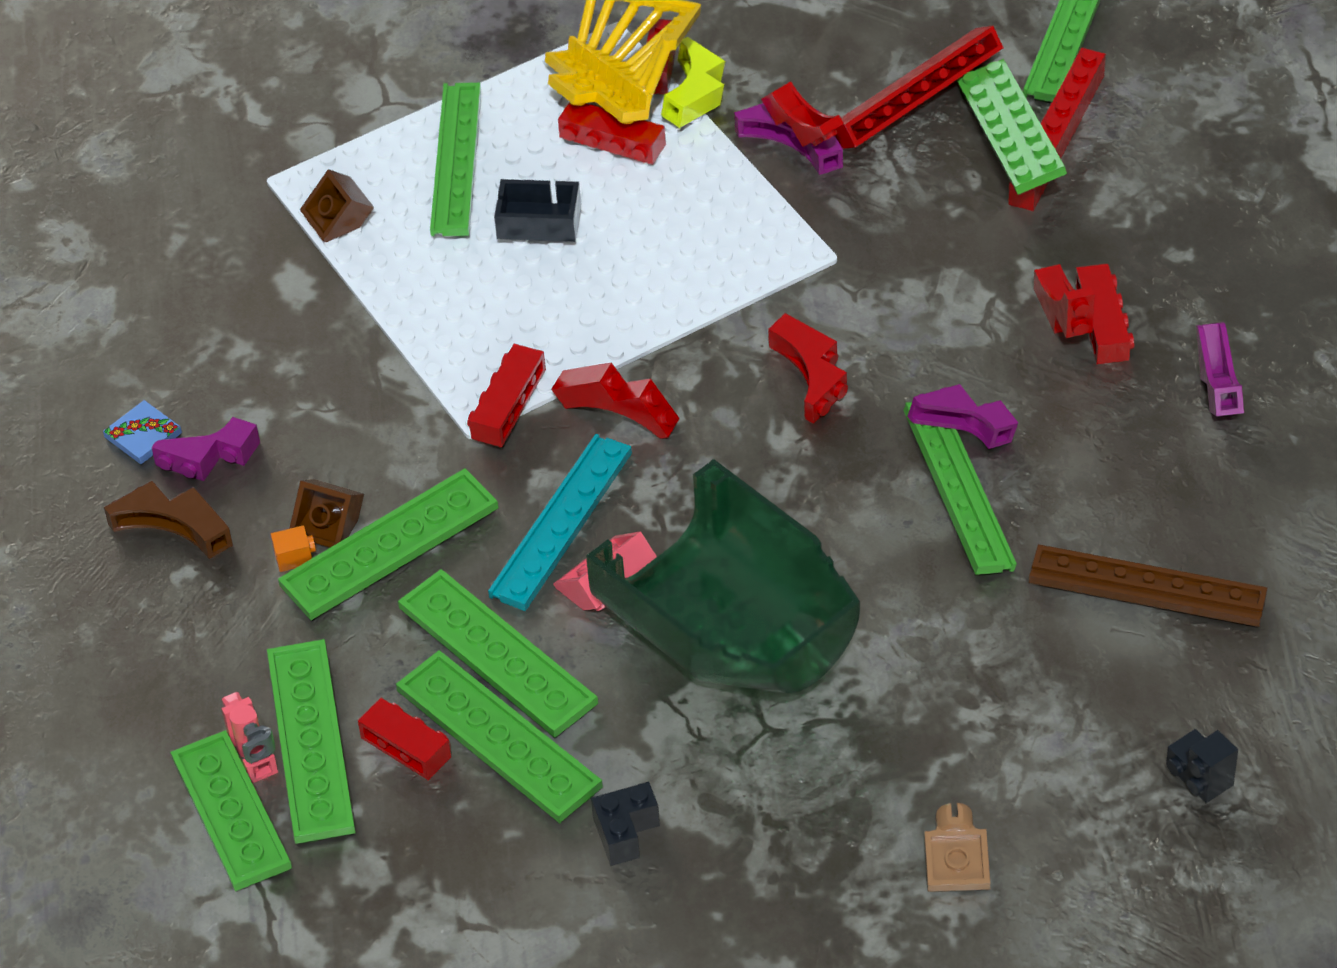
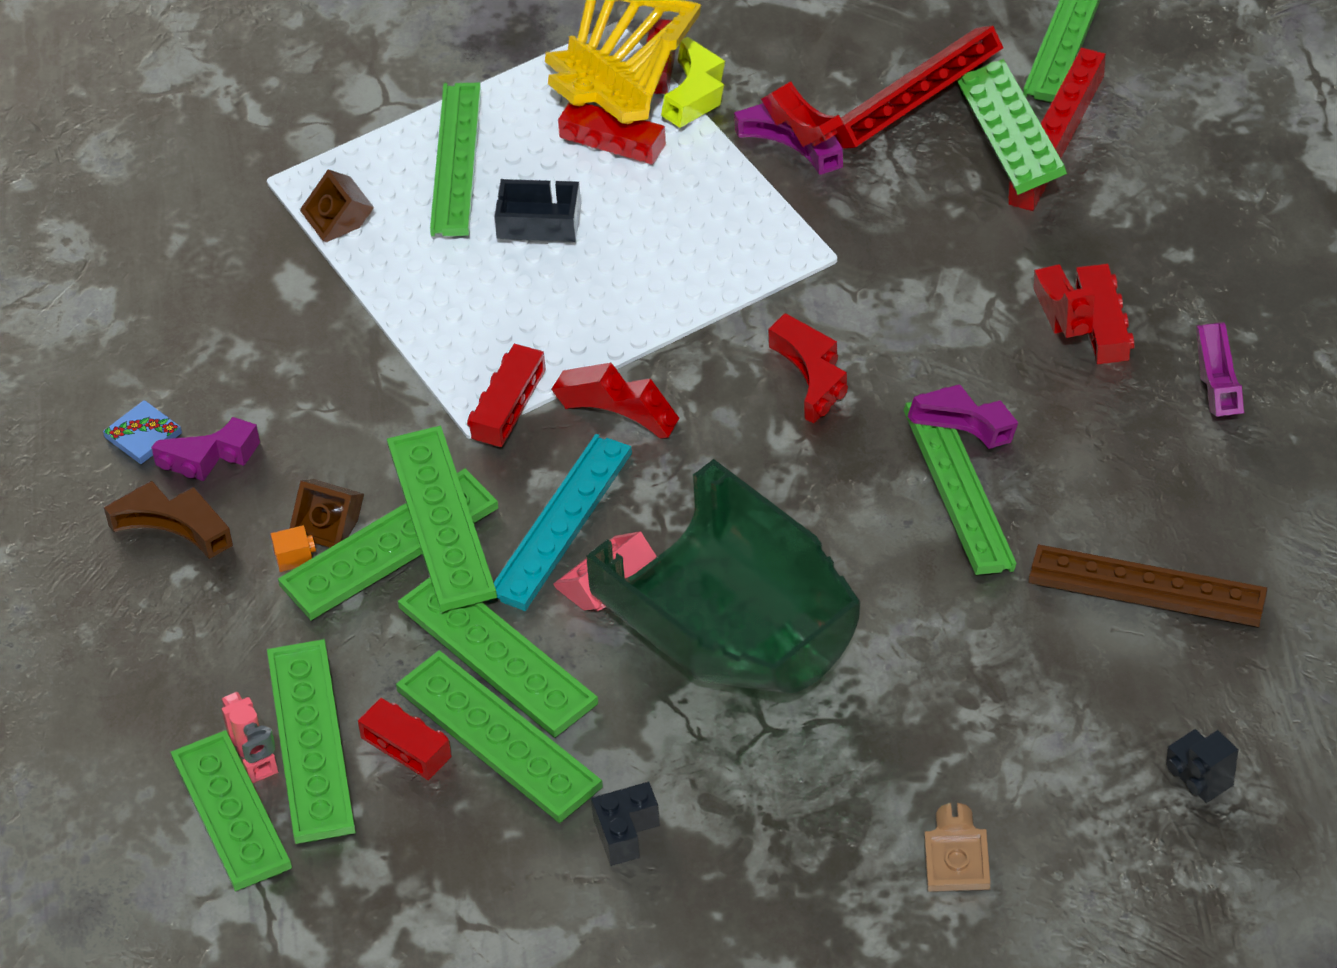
none -> bright green plate [387,425,497,612]

